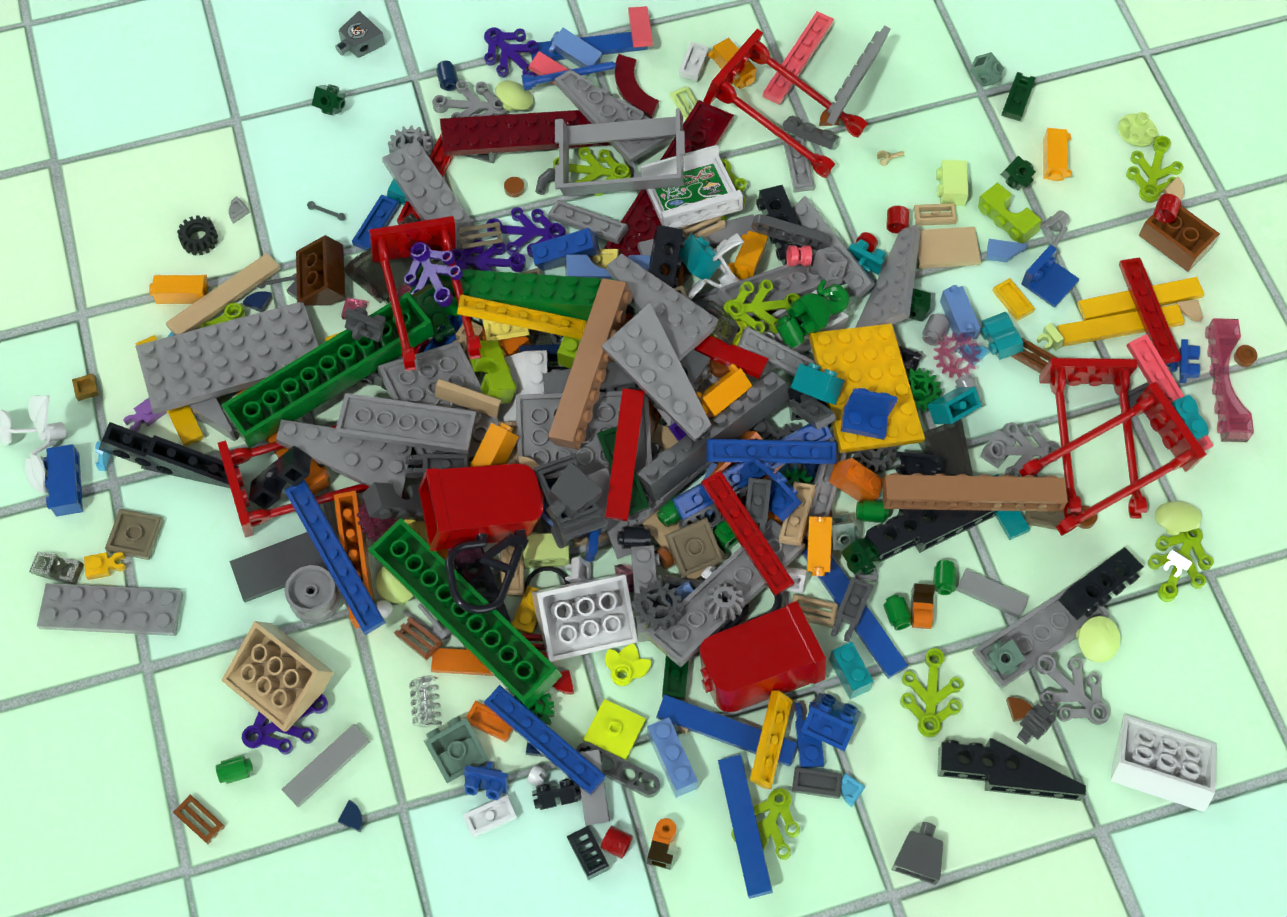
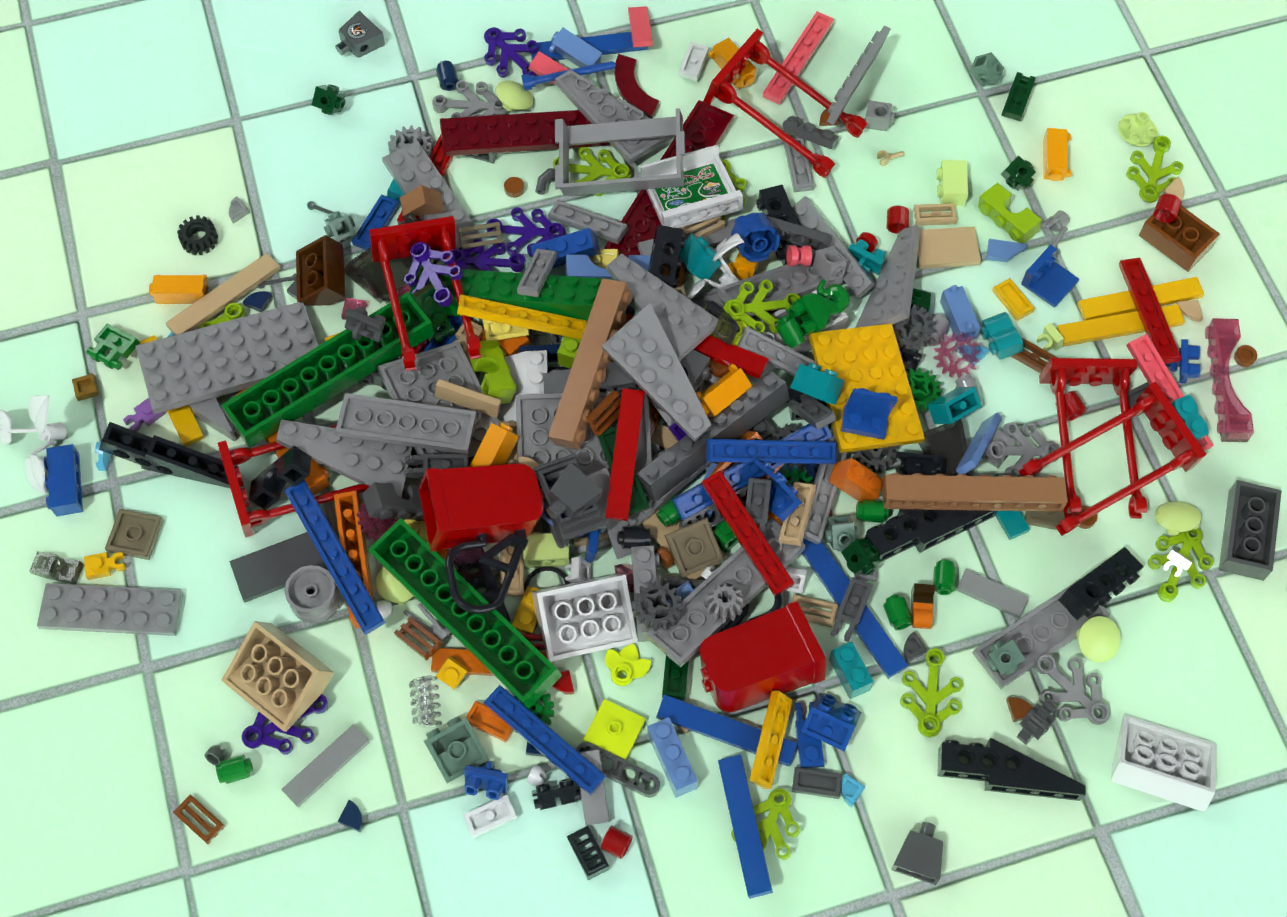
leg [647,818,677,870] -> none
yellowish green tile [670,86,697,120] -> none
light orange brick [807,516,832,576] -> none
none -> green plate [86,323,140,370]
none -> dark grey hinge [204,745,226,766]
none -> sand green brick [324,211,356,242]
none -> medium nougat slope [400,185,445,218]
none -> yellow plate [435,656,469,690]
none -> light grey tile [517,249,557,297]
none -> dark orange tile [586,391,621,436]
none -> blue brick [731,213,780,262]
none -> light grey brick [865,100,895,132]
none -> dark grey gear [892,305,936,351]
none -> dark grey tile [903,631,927,664]
none -> medium blue tile [955,413,1002,474]
none -> red piece [1055,391,1087,421]
none -> dark grey brick [1219,480,1282,581]

